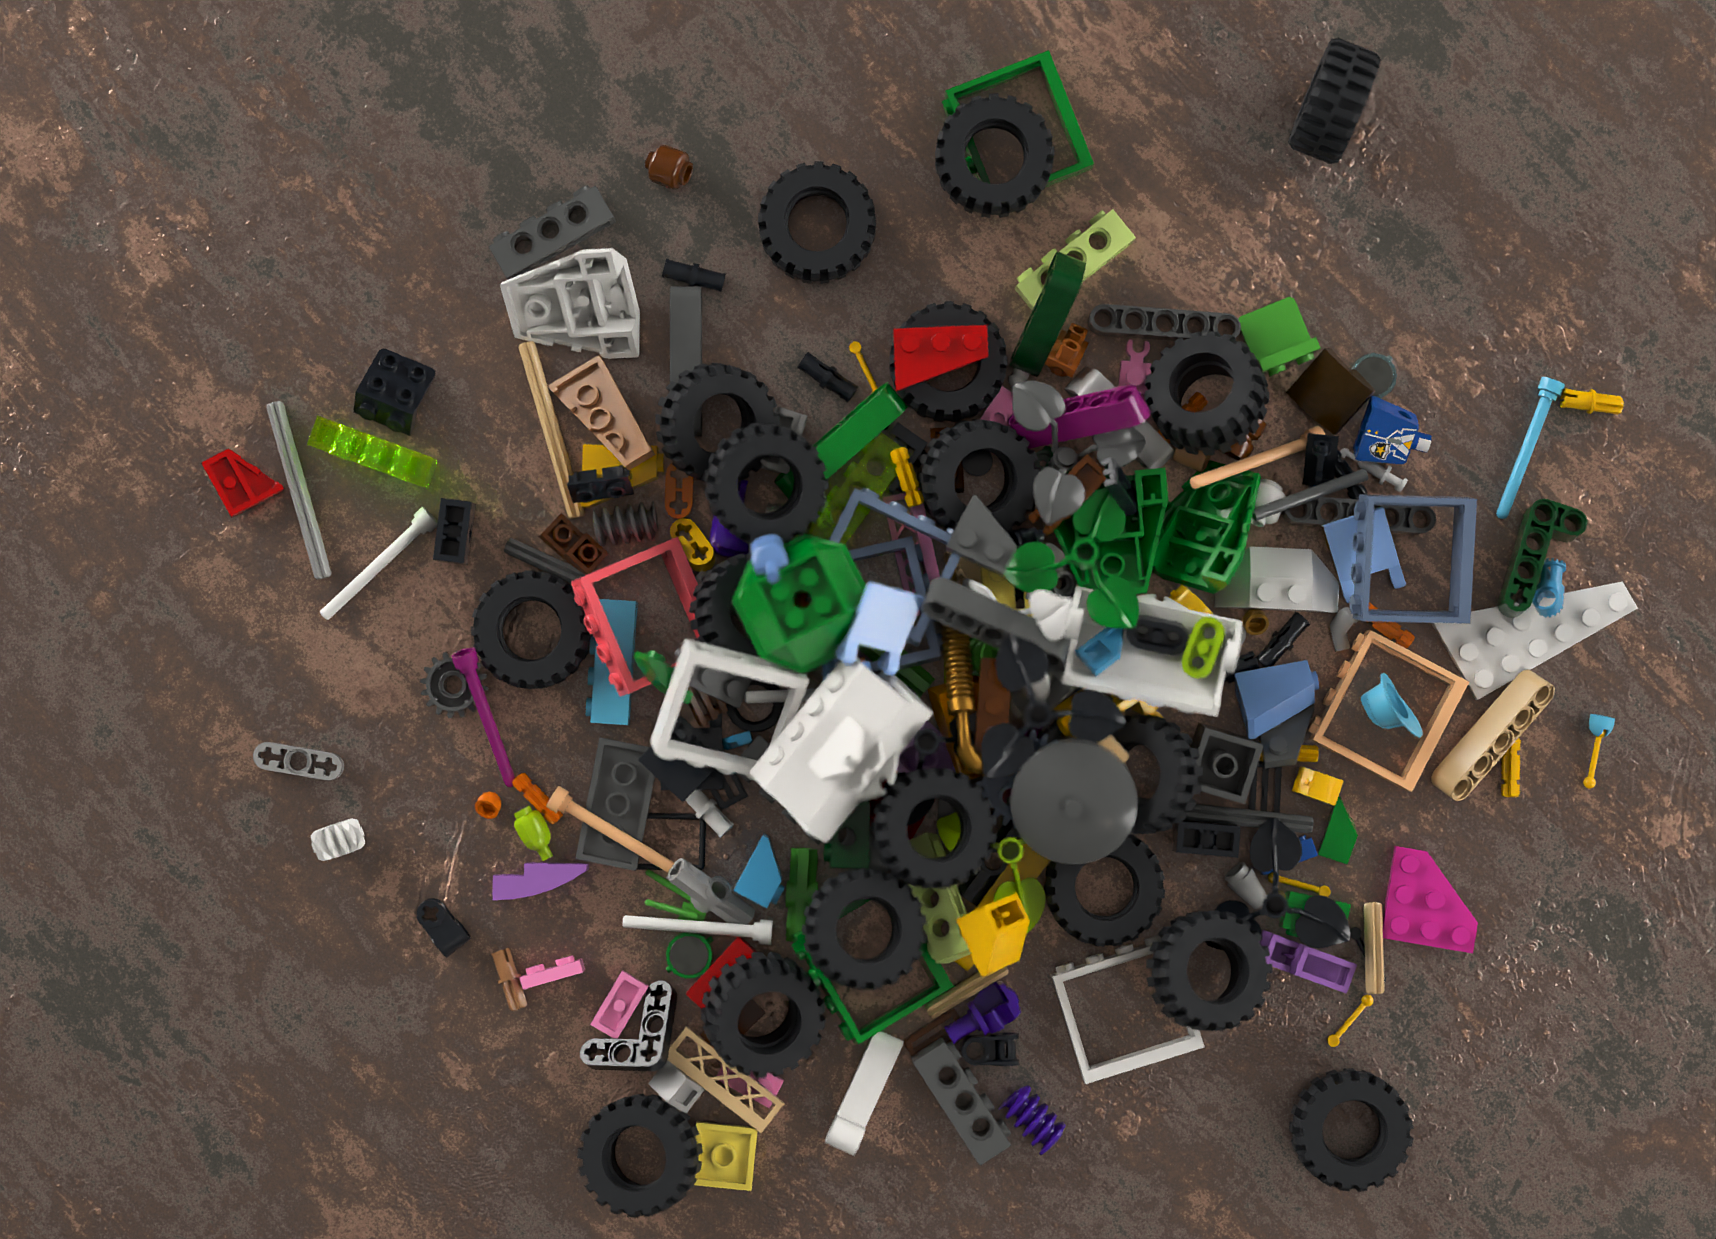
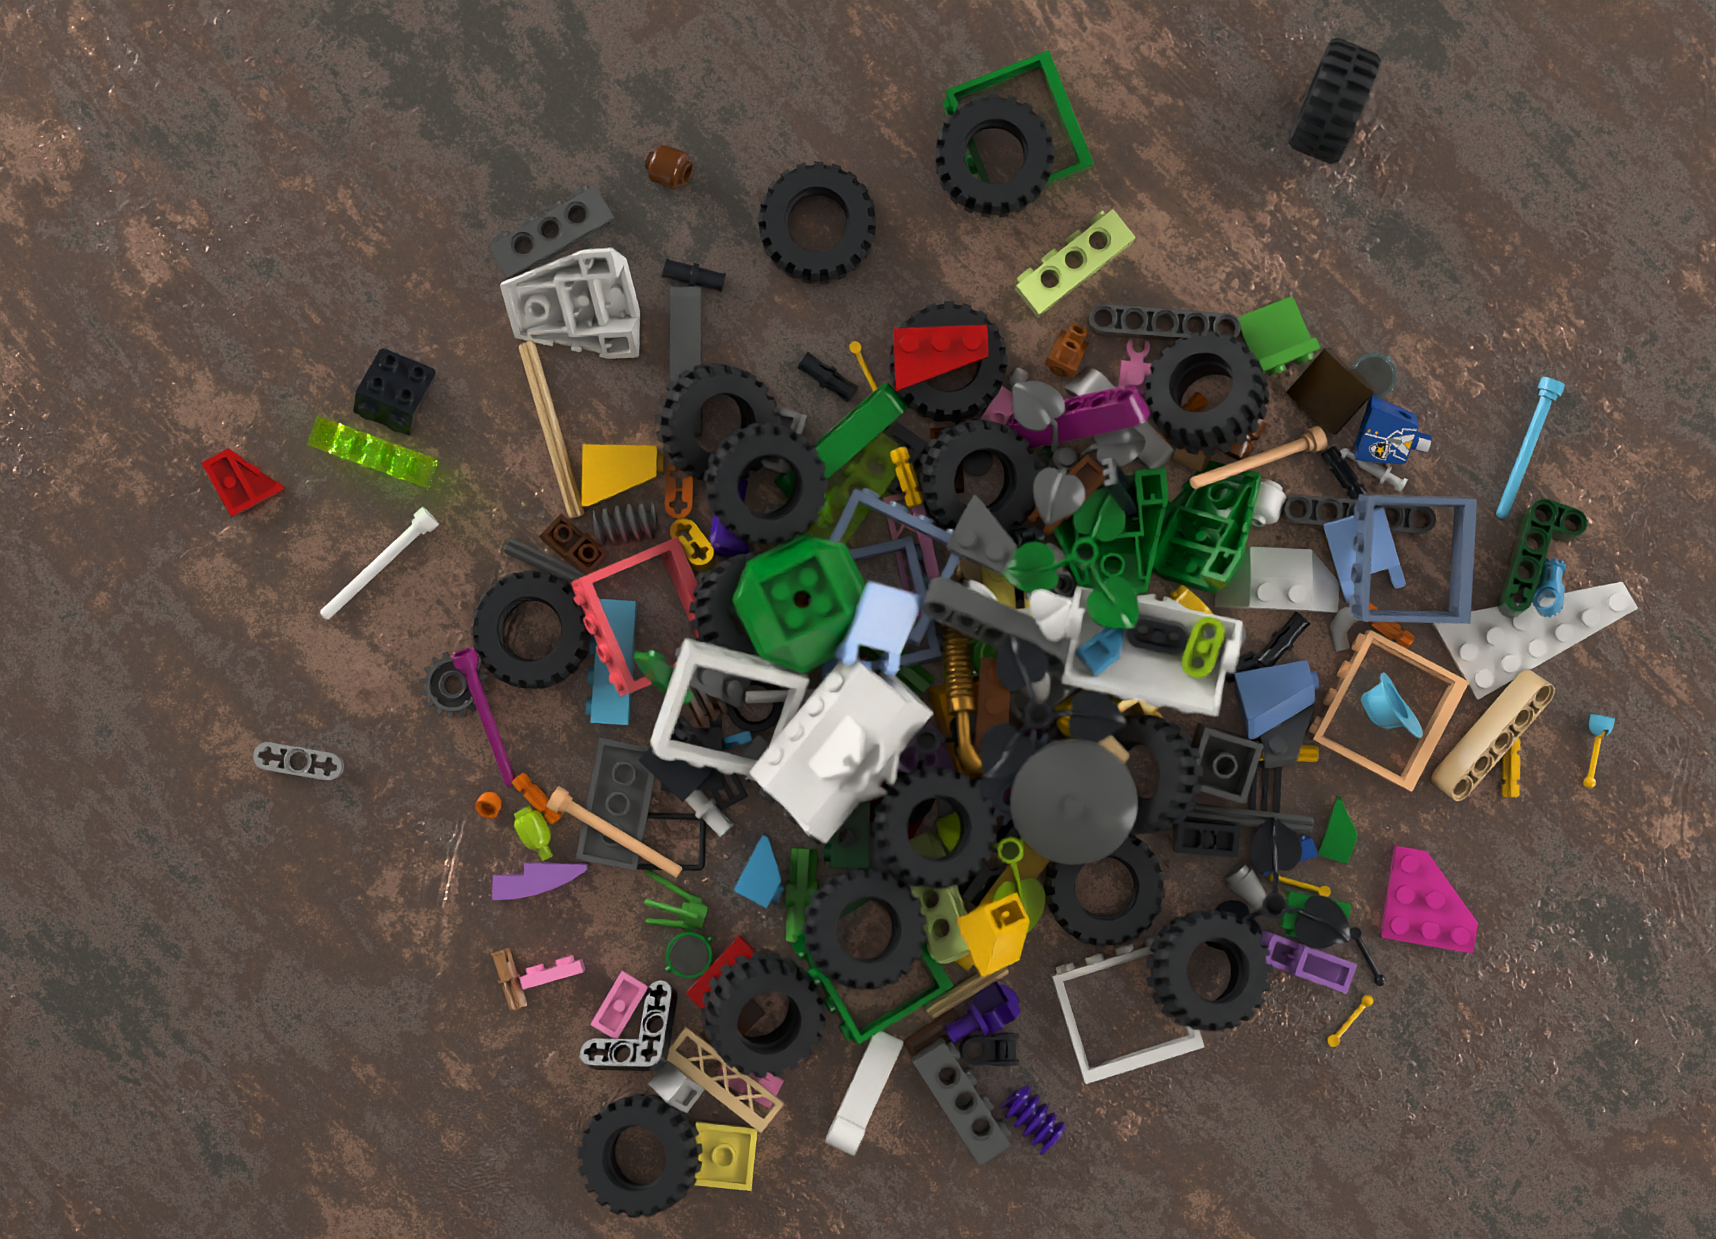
light grey axle [266,401,332,579] -> none
white gear [311,818,365,861] -> none
black piece [416,898,472,958] -> none
black brick [433,498,476,565] -> none
medium nougat wing [547,354,655,471] -> none
black hinge [567,465,634,503] -> none
white piece [623,915,773,945] -> none
light grey piece [666,857,755,925] -> none
medium blue piece [750,534,789,583] -> none
dark green beam [1009,251,1086,377] -> none
pearl gold hinge [1243,608,1269,635] -> none
dark grey bar [1252,469,1368,521] -> none
black tyre [1289,1068,1414,1192] -> none
yellow piece [1292,766,1344,806] -> none
black hinge [1302,433,1339,489] -> none
tan axle [1364,902,1384,994] -> none
yellow axle [1560,388,1624,415] -> none

